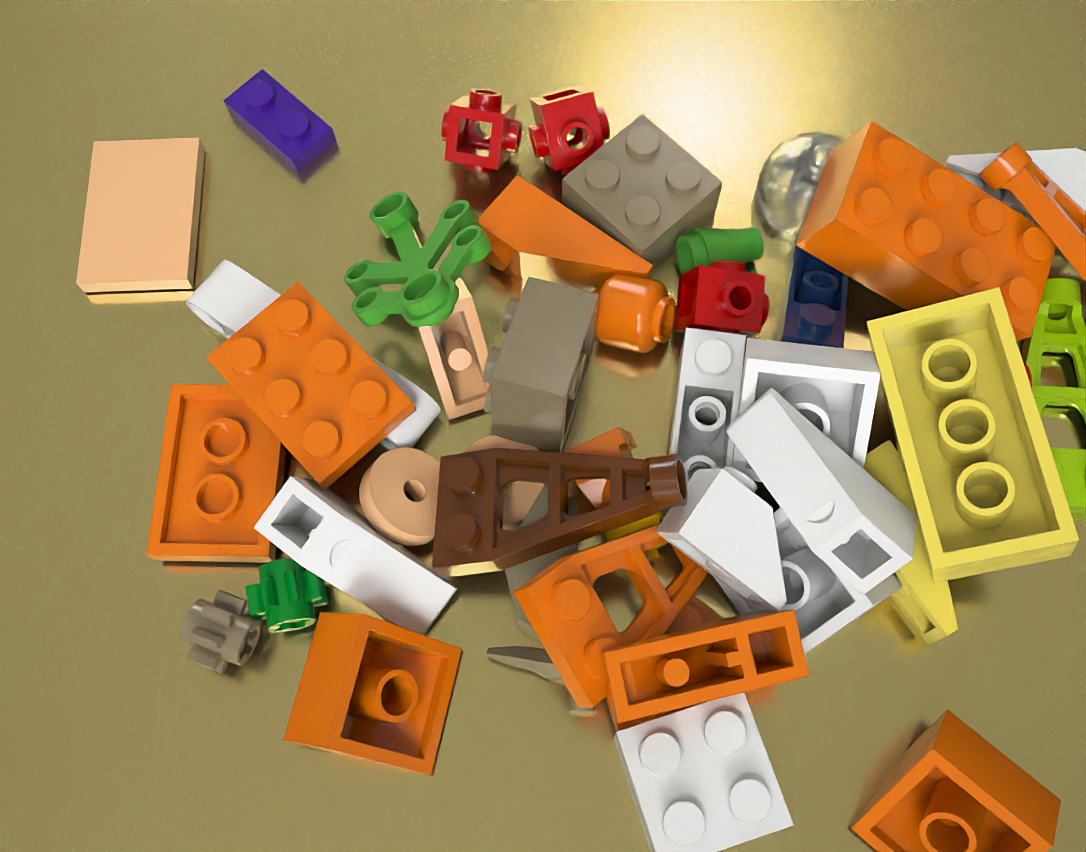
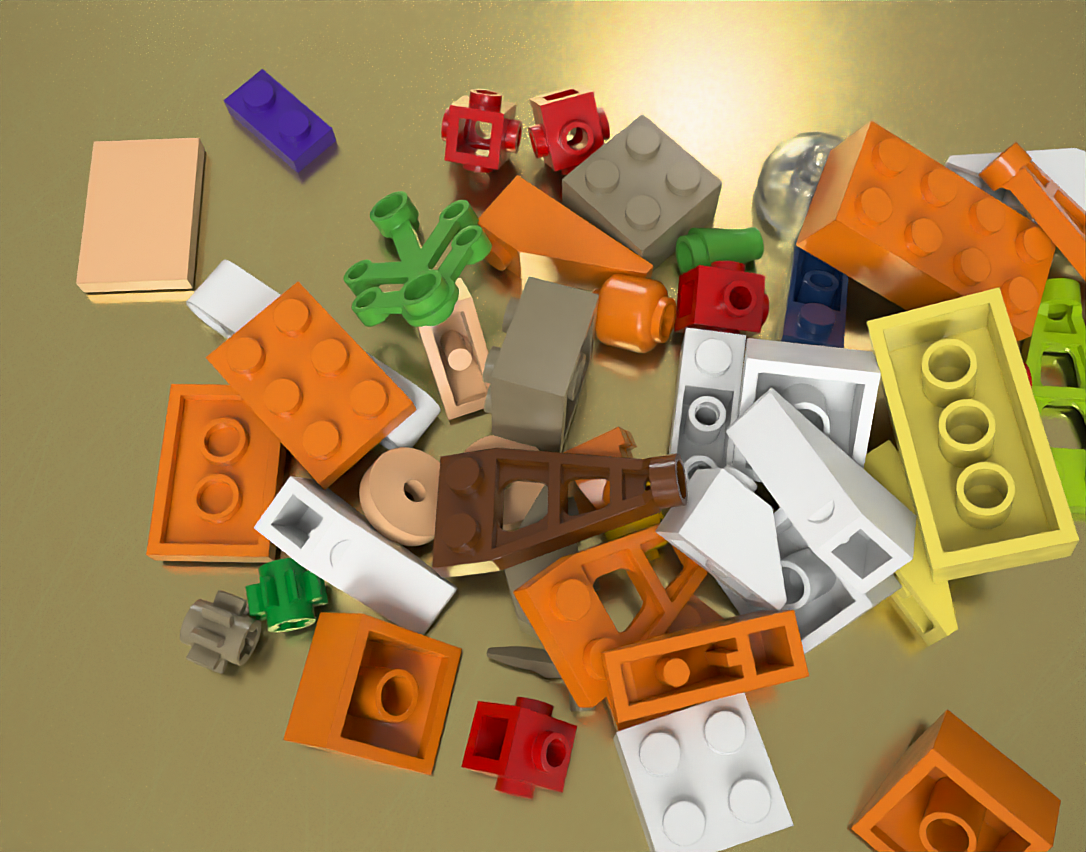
none -> red brick [461,697,577,800]

